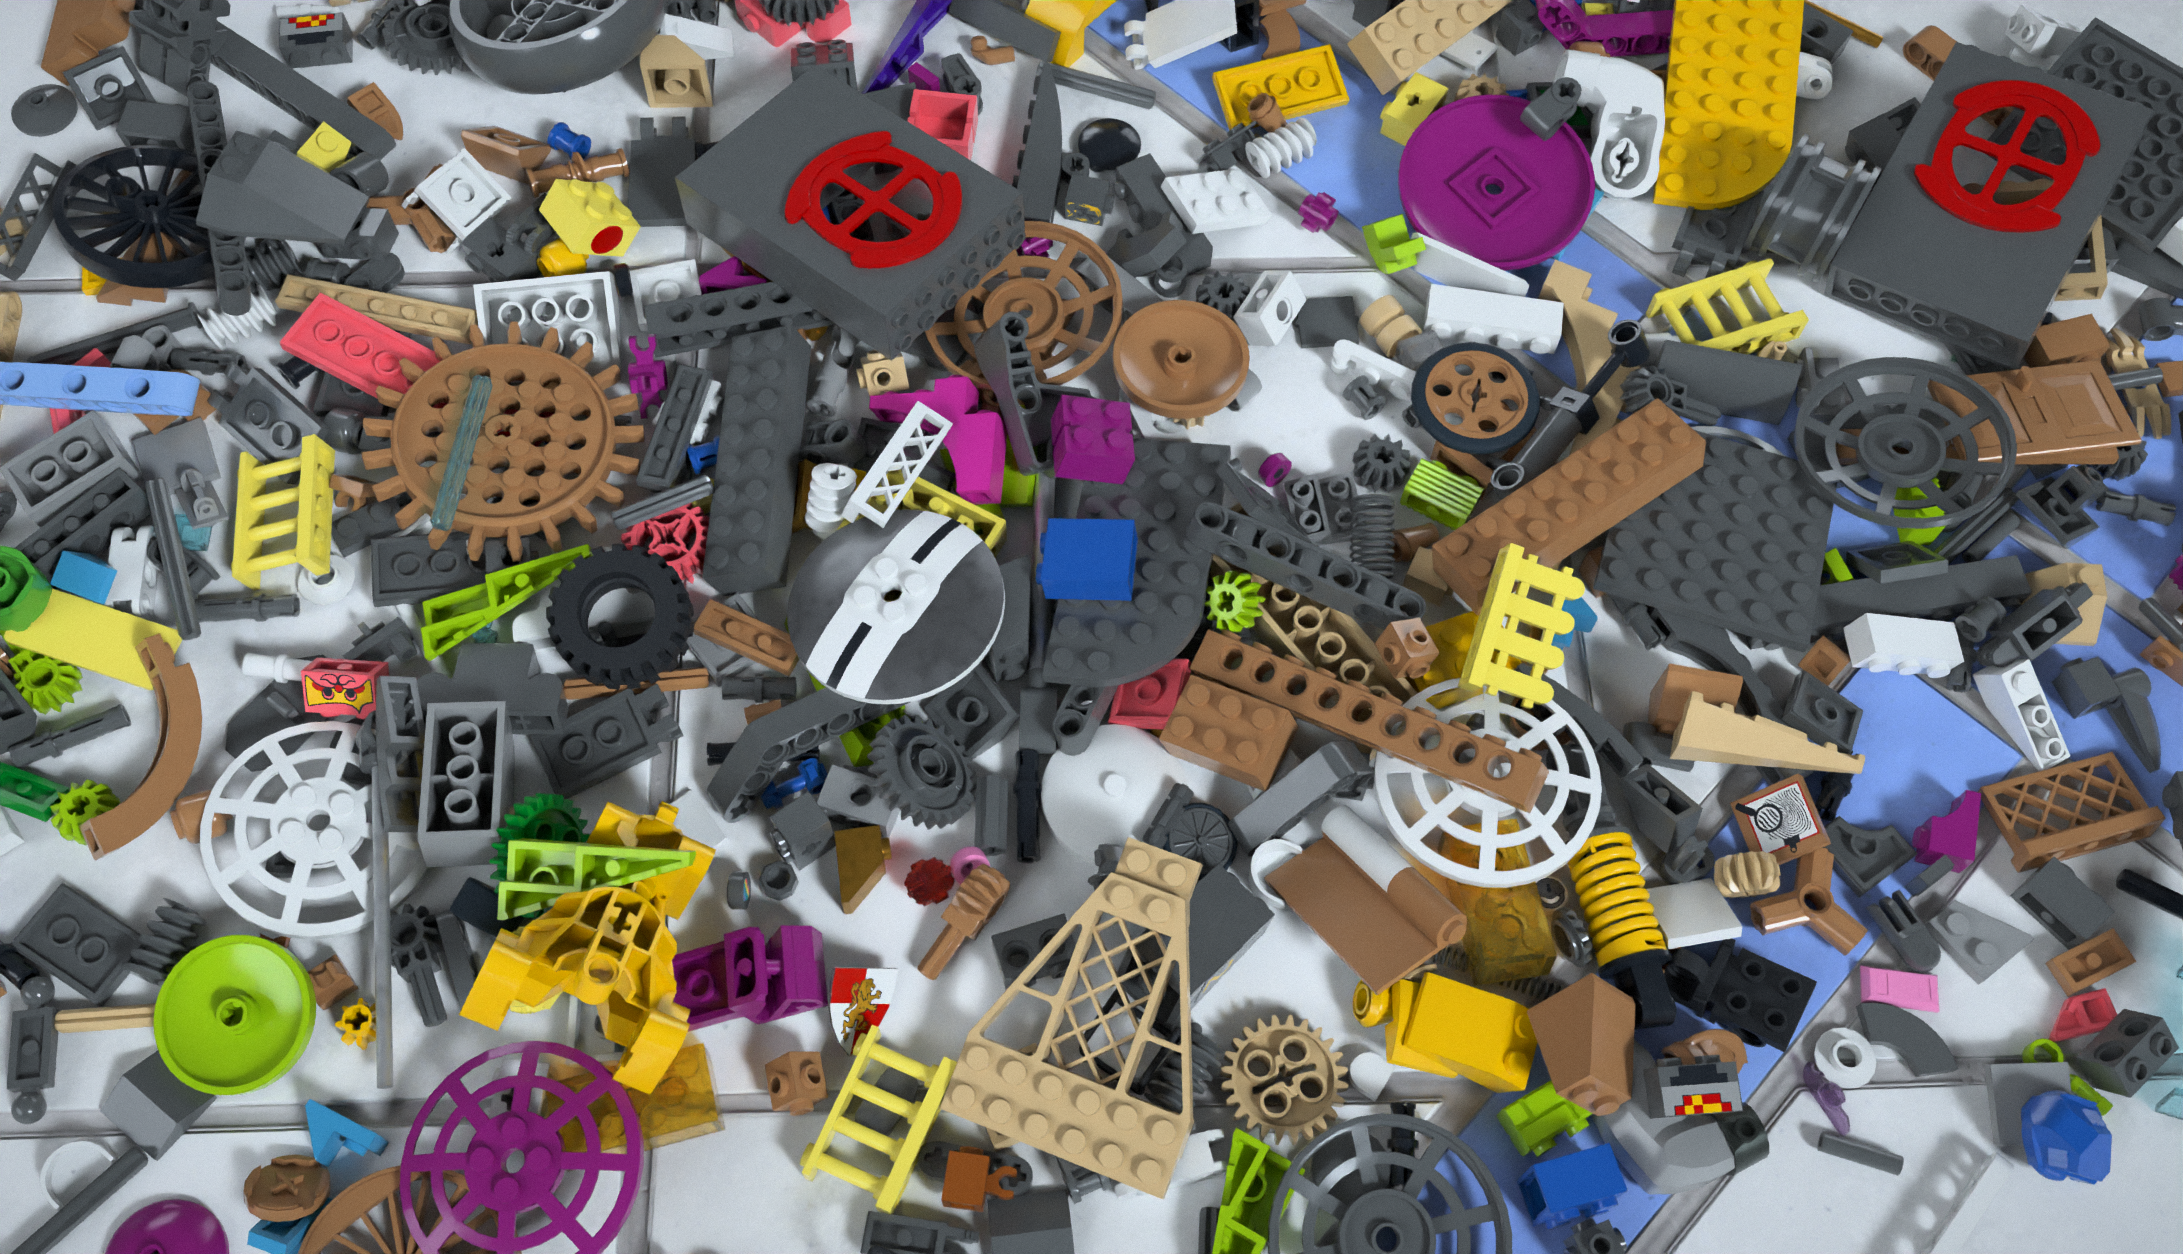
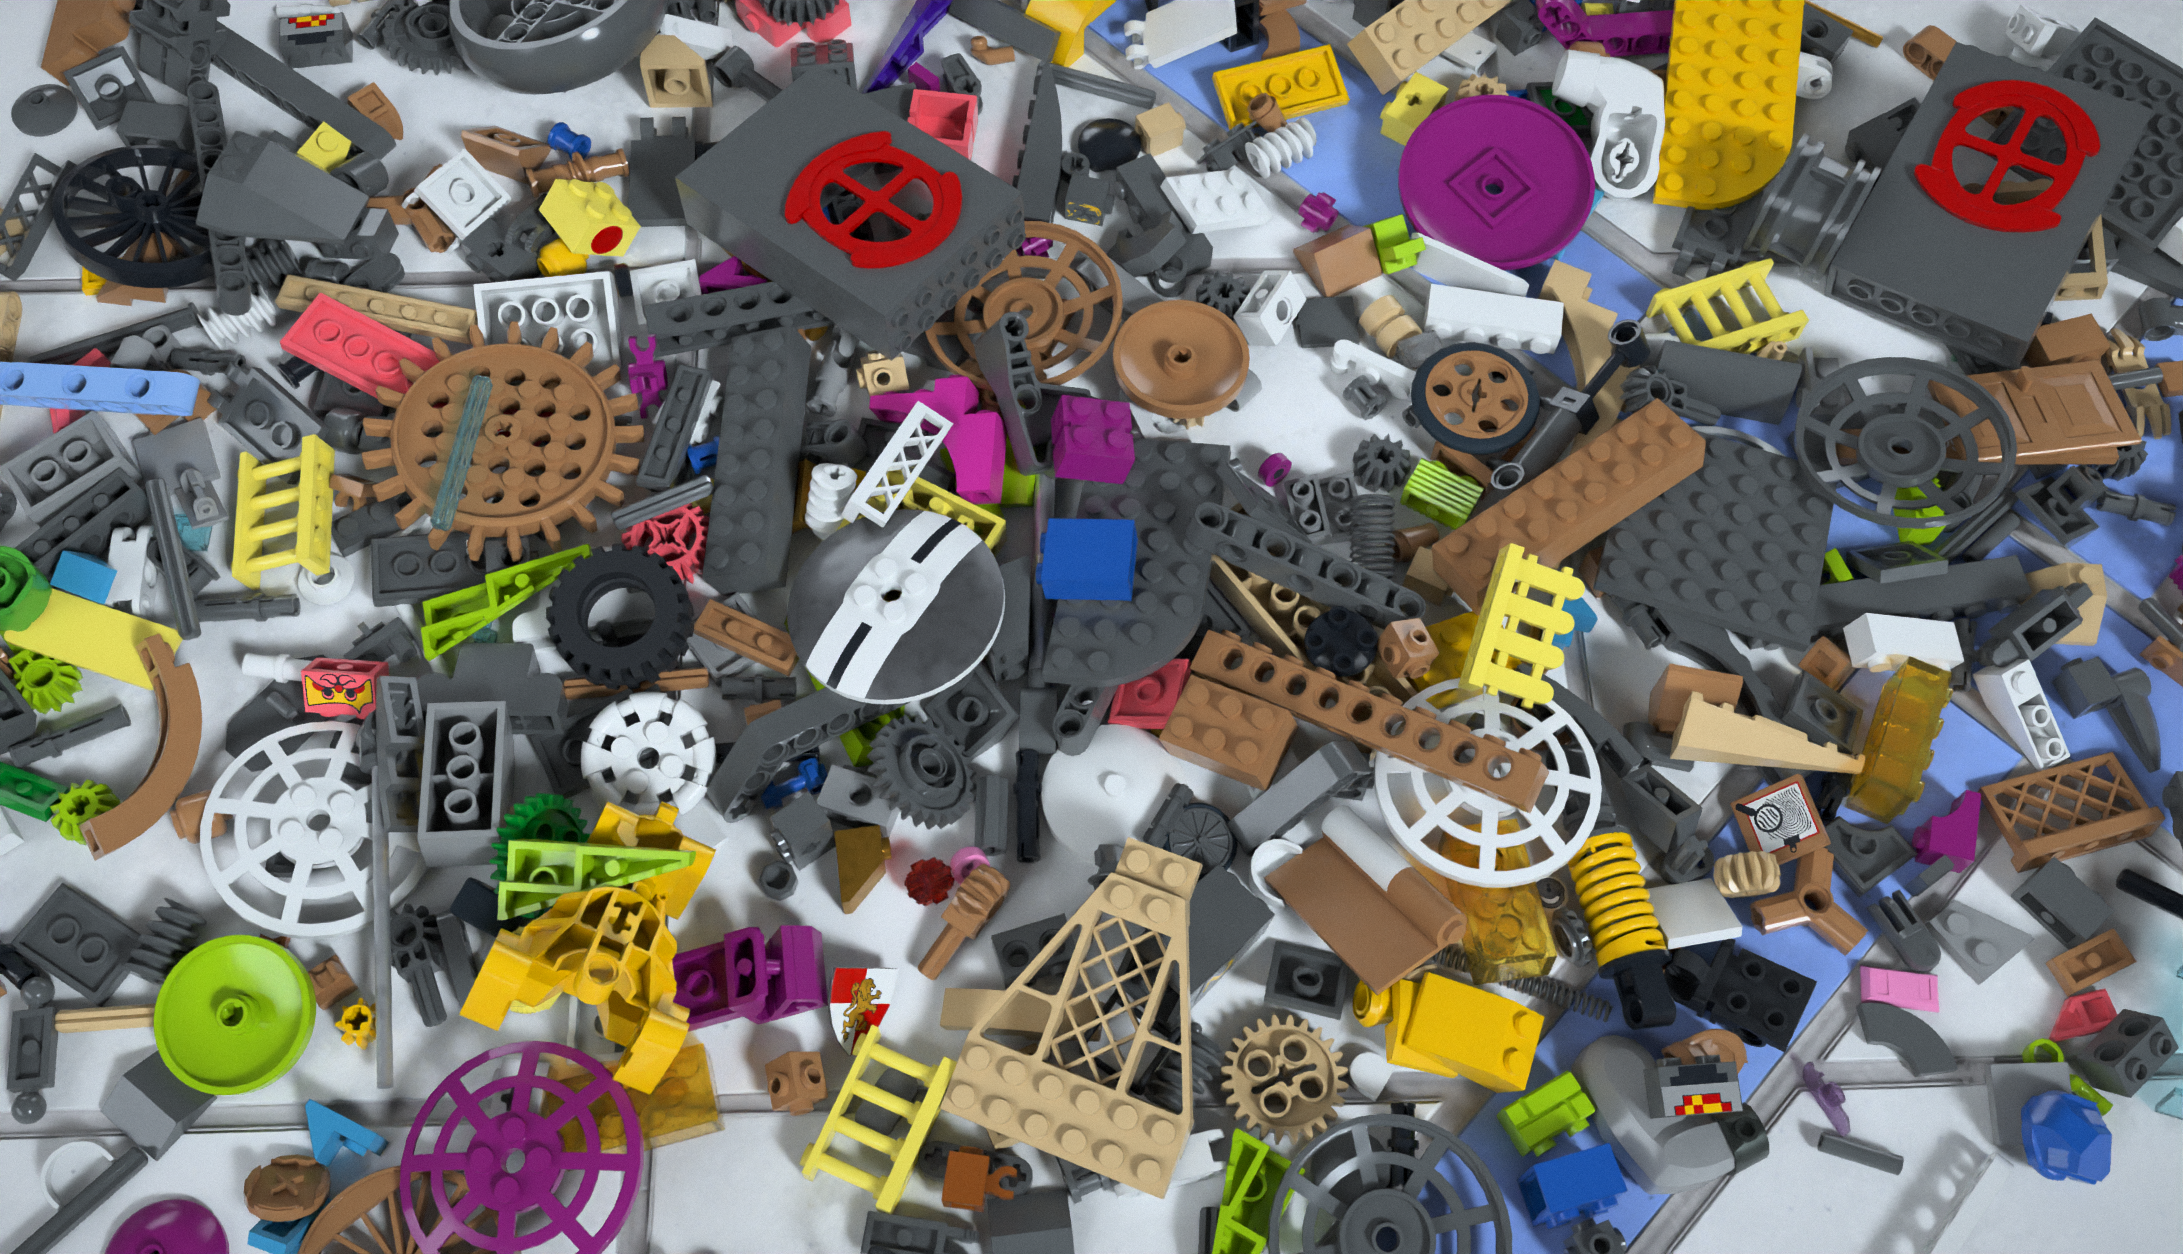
dark grey tile [727,871,751,910] -> none
lime gear [1205,571,1266,632] -> none
dark grey piece [1520,77,1582,141] -> none
medium nougat slope [1527,973,1635,1117] -> none
white piece [1814,1028,1877,1089] -> none
dark grey bush [1955,596,2007,642] -> none
none -> white plate [581,691,717,816]
none -> dark grey axle [712,46,782,102]
none -> tan slope [940,988,1105,1042]
none -> tan brick [1135,102,1186,157]
none -> dark grey slope [1264,941,1349,1020]
none -> medium nougat slope [1293,224,1383,298]
none -> black dish [1304,606,1378,677]
none -> clear yellow brick [1845,656,1953,824]

